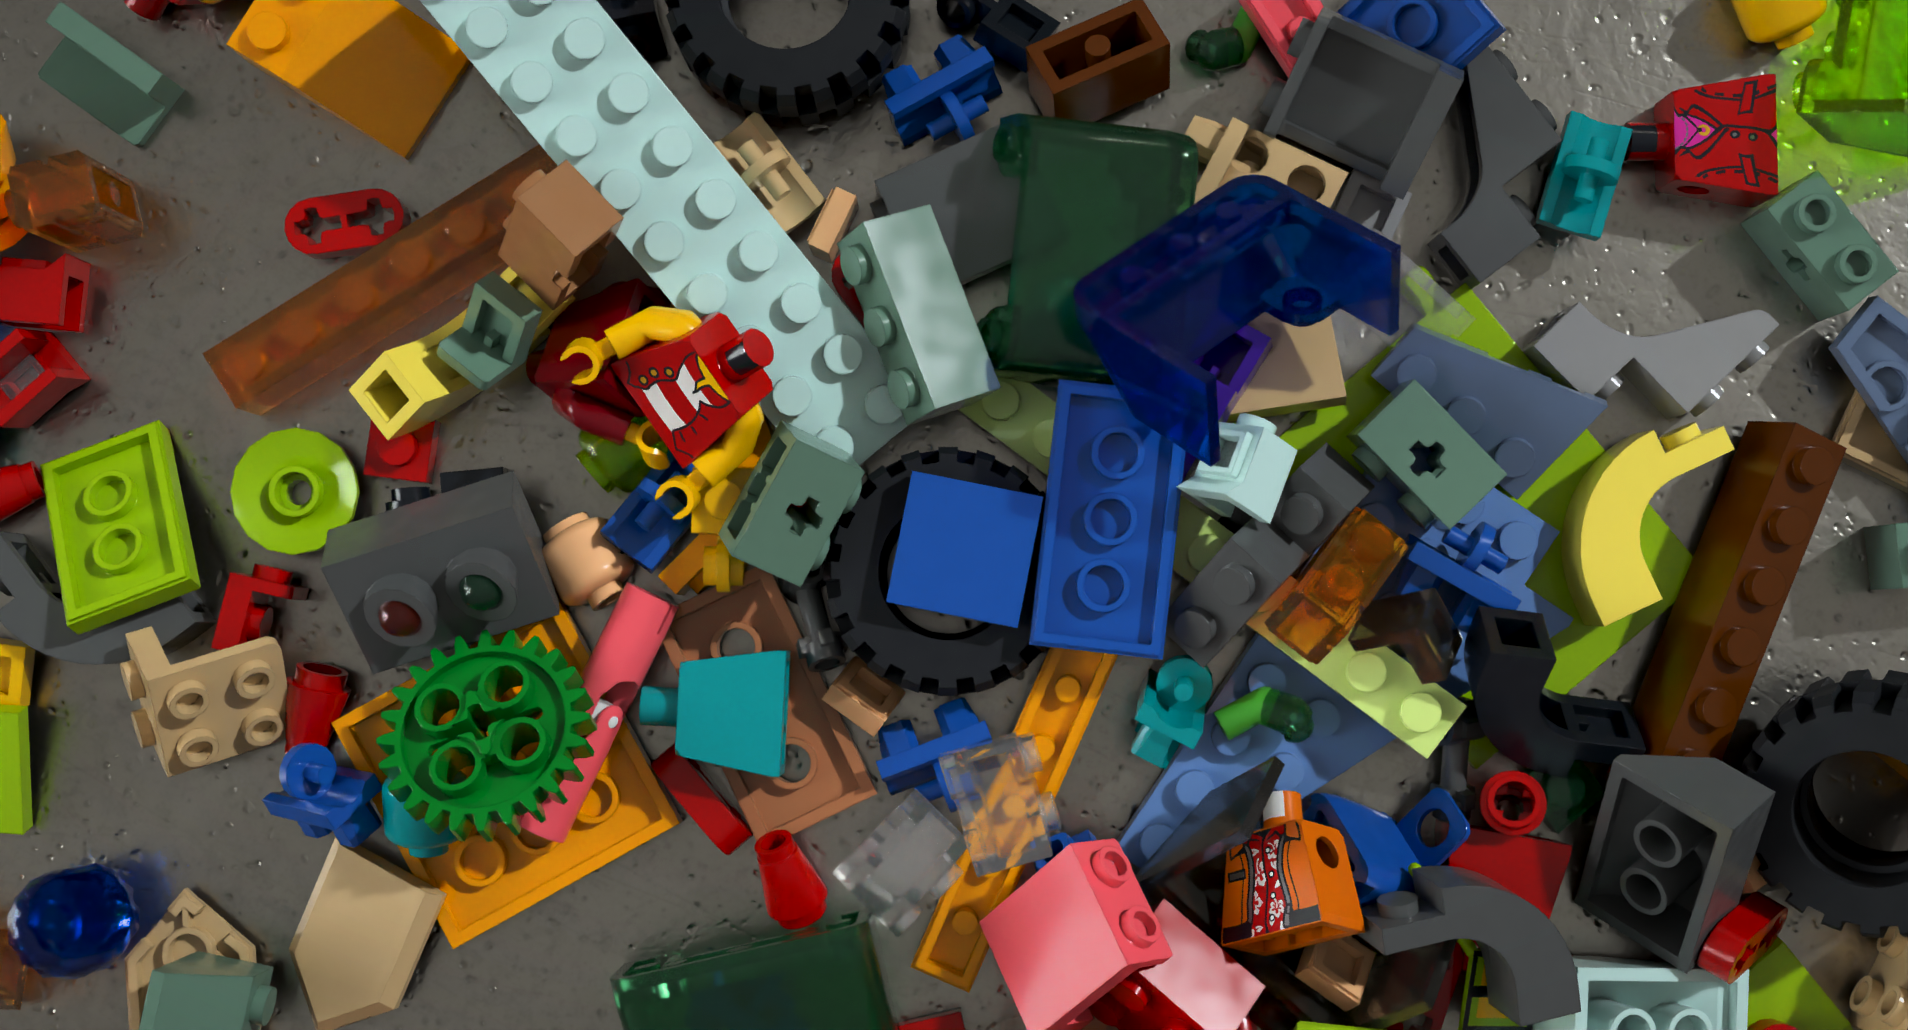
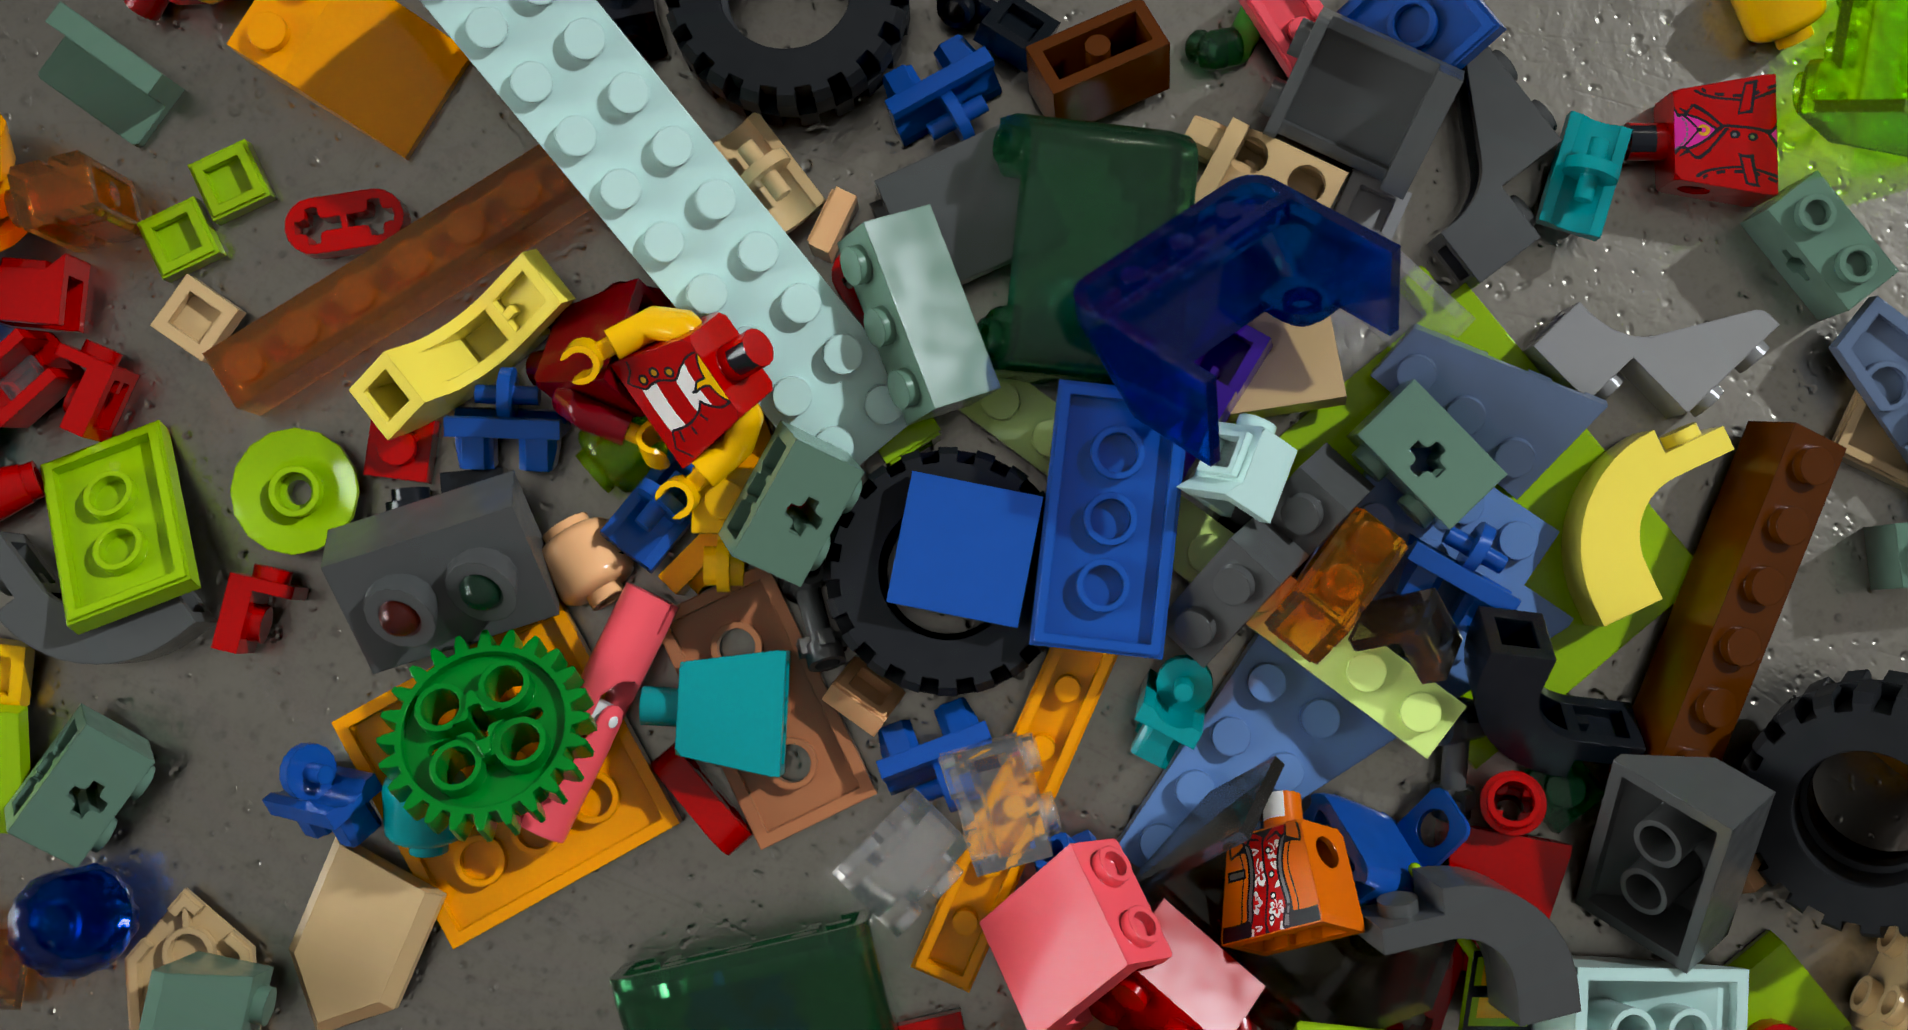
tan bracket [120,626,288,777] -> none
red cone [284,661,351,754] -> none
sand green bracket [436,271,543,390] -> none
medium nougat brick [498,160,624,310] -> none
red cone [754,829,828,930] -> none
arm [1213,686,1315,743] -> none
light nougat tile [1294,936,1376,1012] -> none
red beam [1698,891,1788,984] -> none
none -> sand green brick [4,703,156,868]
none -> red bracket [54,339,140,442]
none -> lime tile [136,196,227,283]
none -> tan plate [150,274,247,364]
none -> lime tile [187,139,277,226]
none -> blue hips [443,367,571,472]
none -> lime tile [877,418,942,466]

